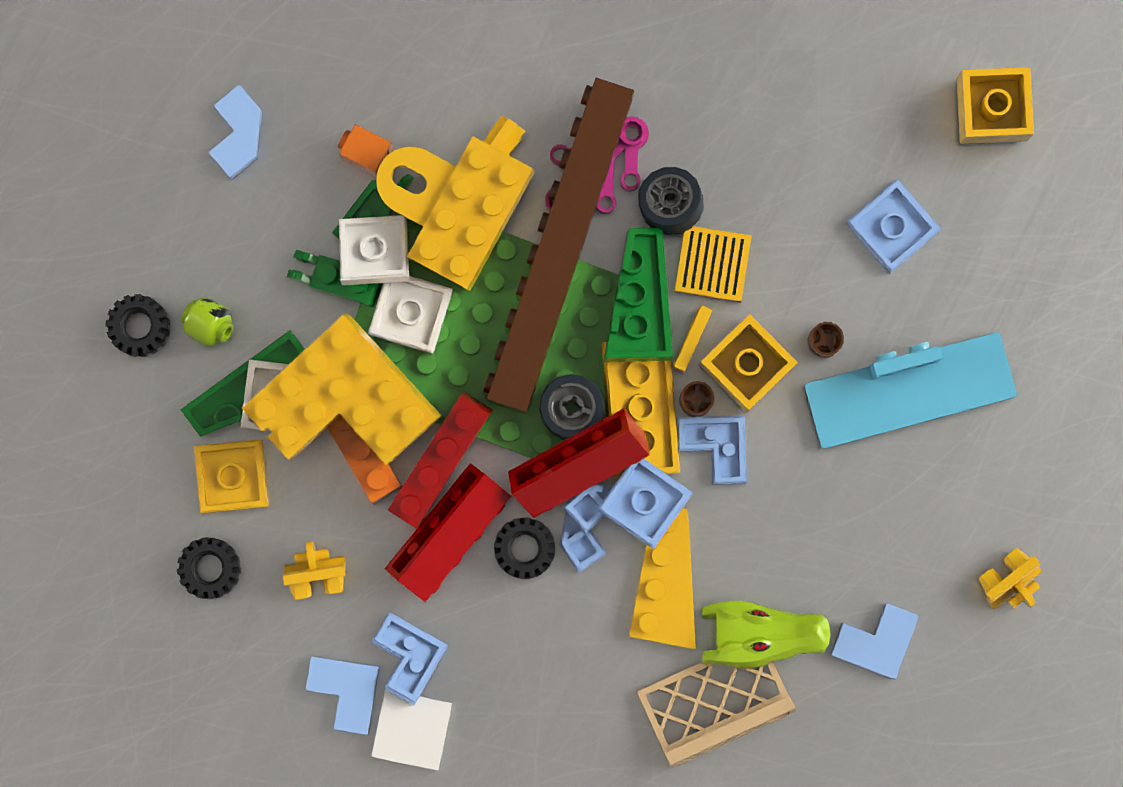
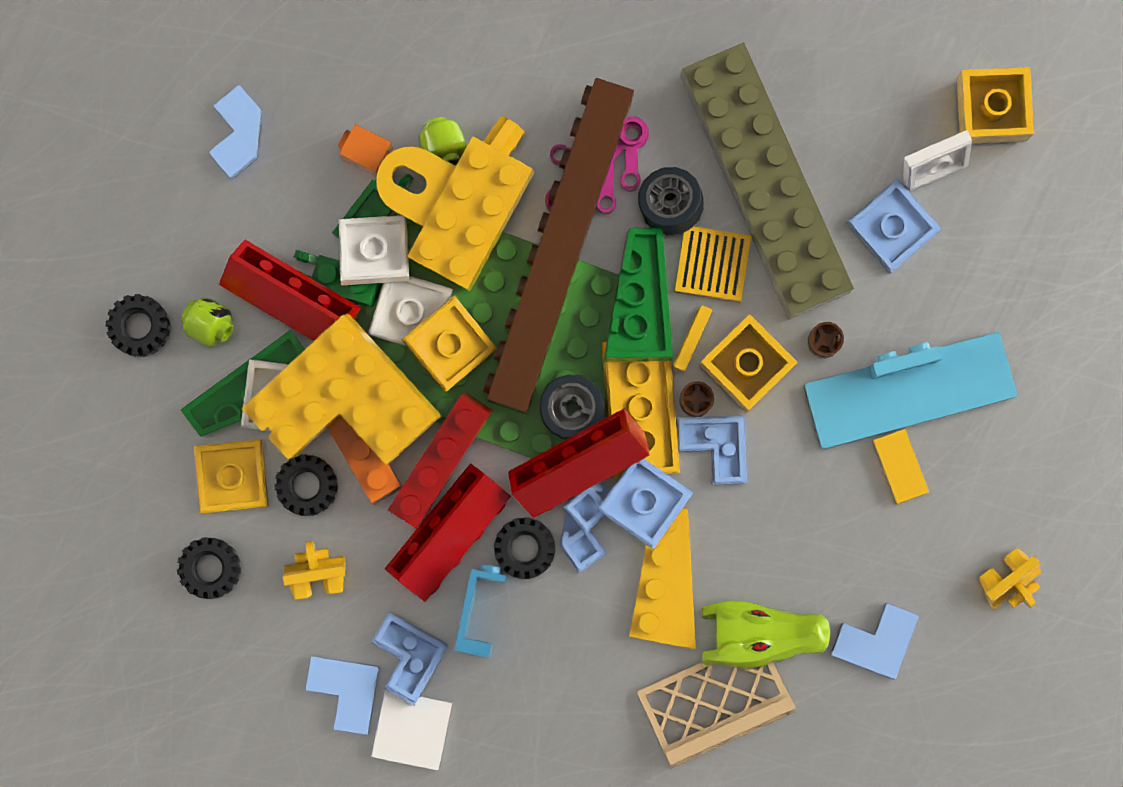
none -> red brick [218,239,361,341]
none -> black tyre [274,454,338,516]
none -> yellow tile [401,296,497,392]
none -> lime head [419,117,467,166]
none -> dark azure panel [454,564,507,658]
none -> olive brick [680,42,854,320]
none -> yellow tile [872,429,929,504]
none -> white tile [902,130,972,192]

